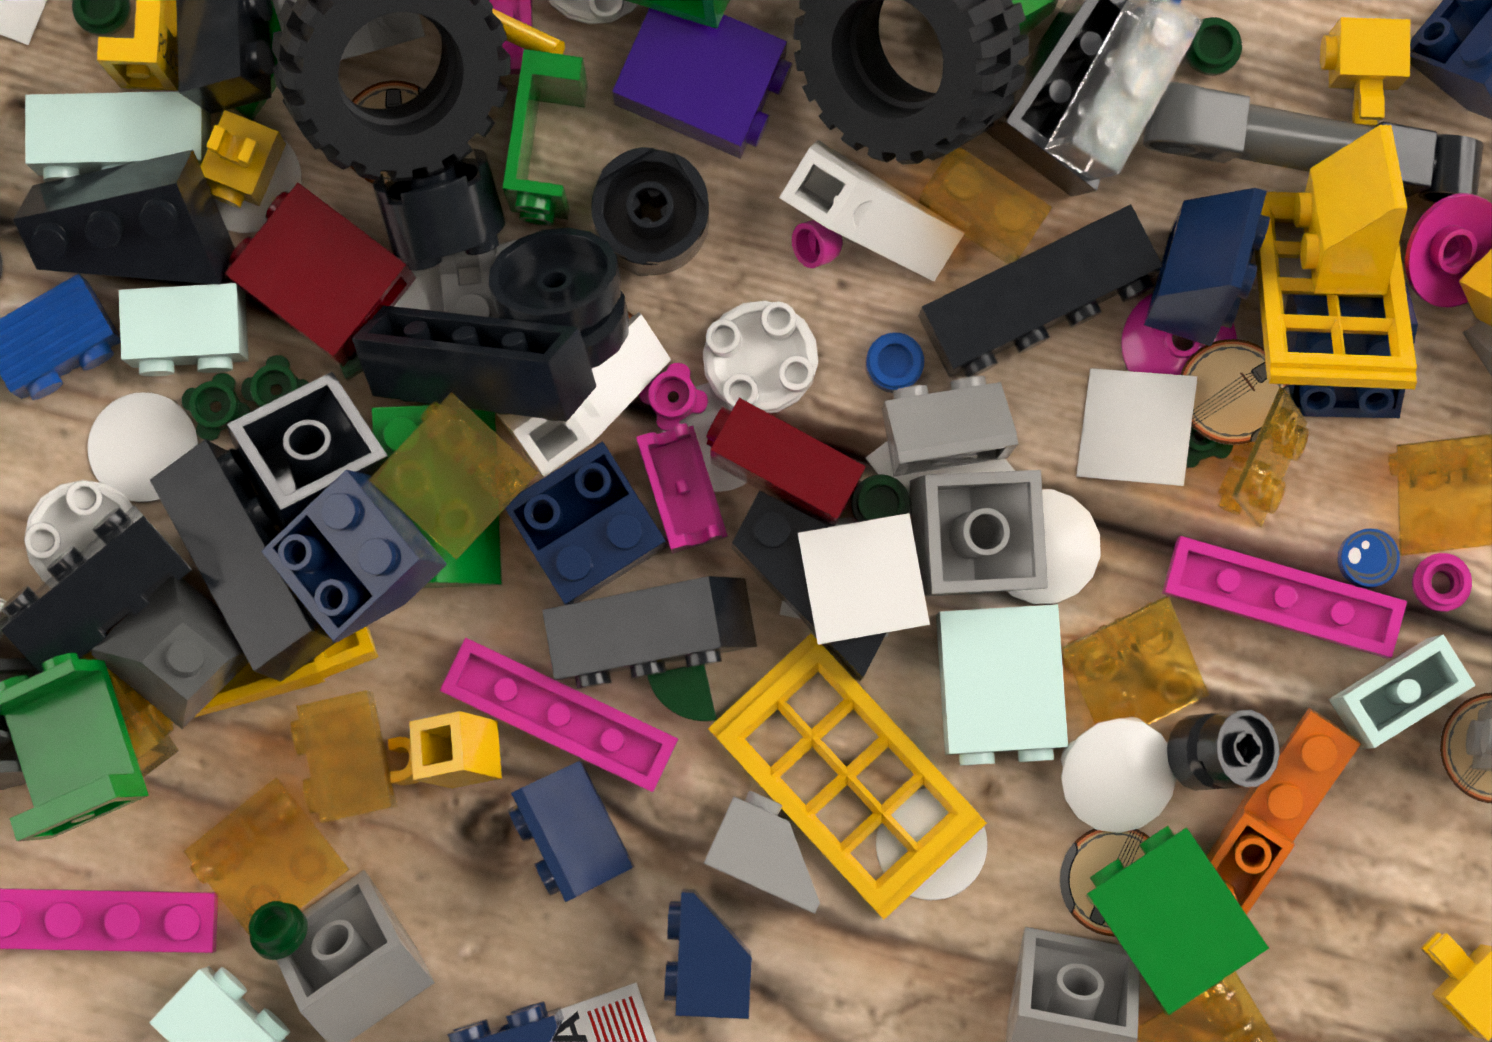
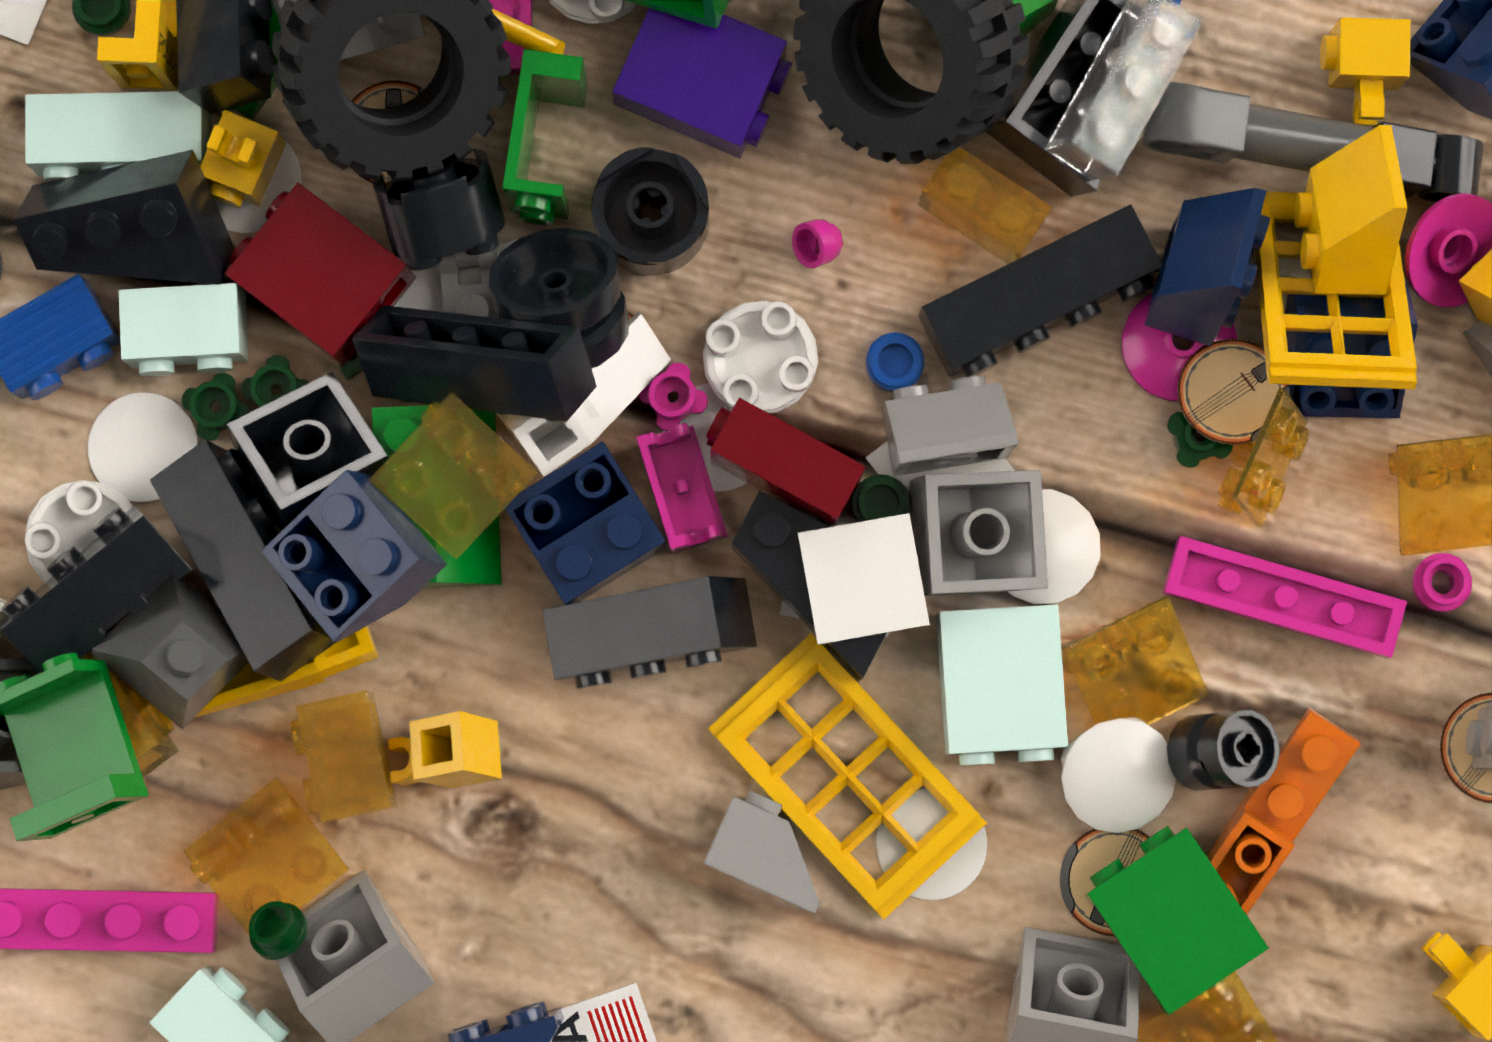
dark pink plate [440,637,679,792] -> none
dark blue slope [508,761,635,902] -> none
dark green tile [647,665,717,722] -> none
dark blue slope [664,889,752,1019] -> none
white slope [779,140,965,281] -> none
white sticker [1076,368,1198,486] -> none
dark green plate [1183,17,1242,76] -> none
light aqua brick [1329,634,1476,749] -> none
blue tile [1337,528,1400,588] -> none

